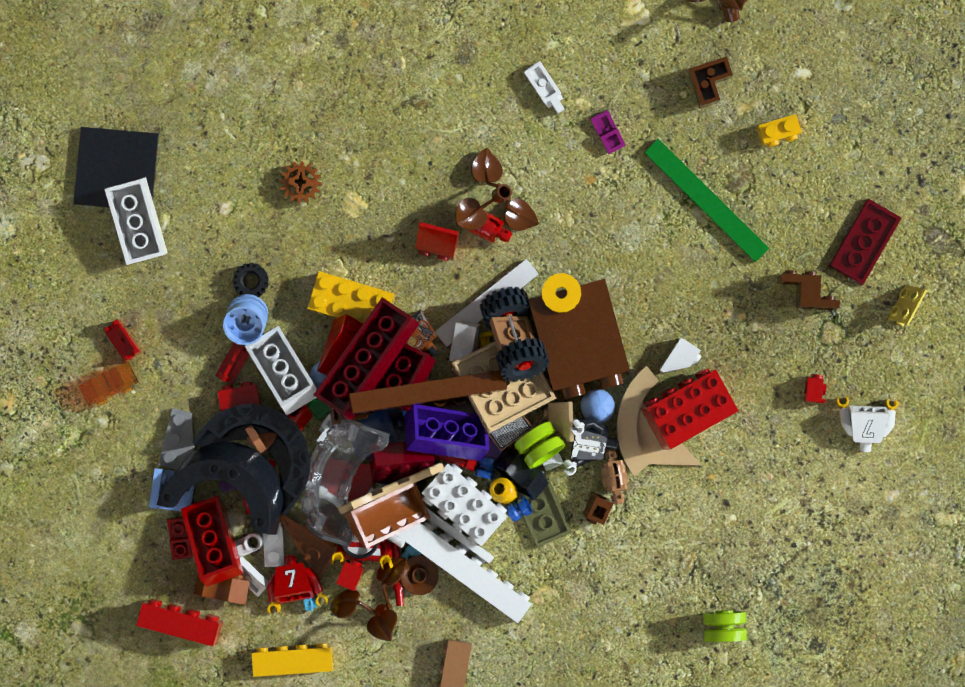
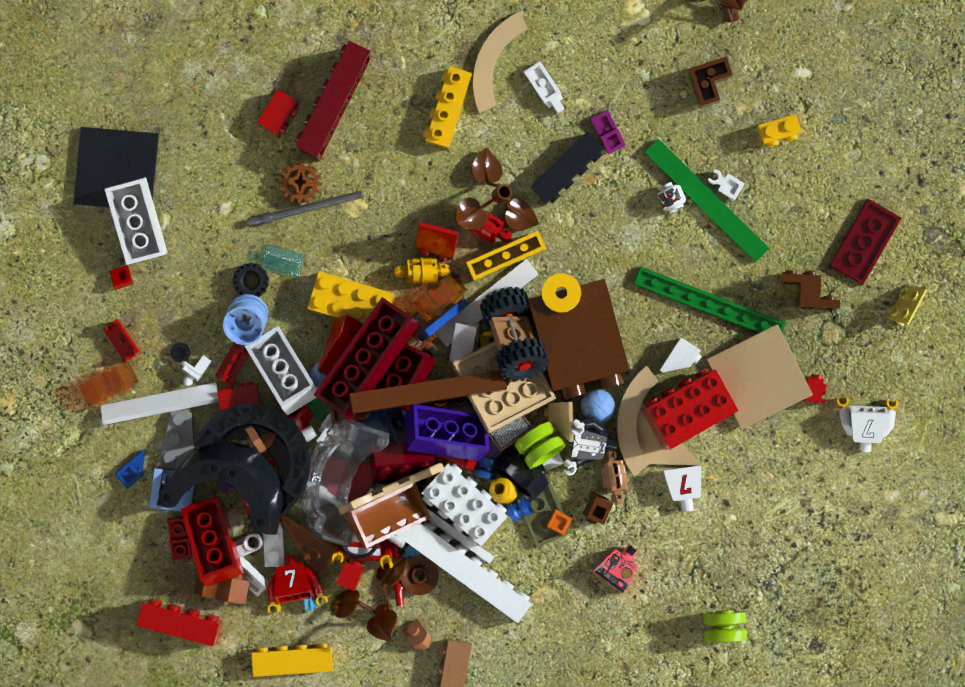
none -> white tile [101,383,219,425]
none -> red tile [109,265,134,290]
none -> blue tile [115,450,145,489]
none -> black tile [170,343,191,363]
none -> white piece [181,355,211,386]
none -> flat silver bar [247,191,363,227]
none -> red brick [257,89,300,137]
none -> clear light blue slope [262,245,305,277]
none -> dark red brick [295,41,372,161]
none -> white hinge [301,425,317,442]
none -> yellow piece [394,257,450,285]
none -> nougat plate [402,619,431,650]
none -> clear orange brick [412,272,468,322]
none -> blue tile [417,298,469,341]
none -> yellow brick [423,66,472,150]
none -> yellow brick [466,231,546,282]
none -> tan tile [473,11,528,114]
none -> black brick [530,132,603,205]
none -> orange tile [546,509,573,536]
none -> torso [592,544,638,594]
none -> green tile [633,266,786,334]
none -> head [657,182,686,213]
none -> white torso [663,465,701,512]
none -> tan tile [707,324,813,430]
none -> white plate [708,169,745,201]

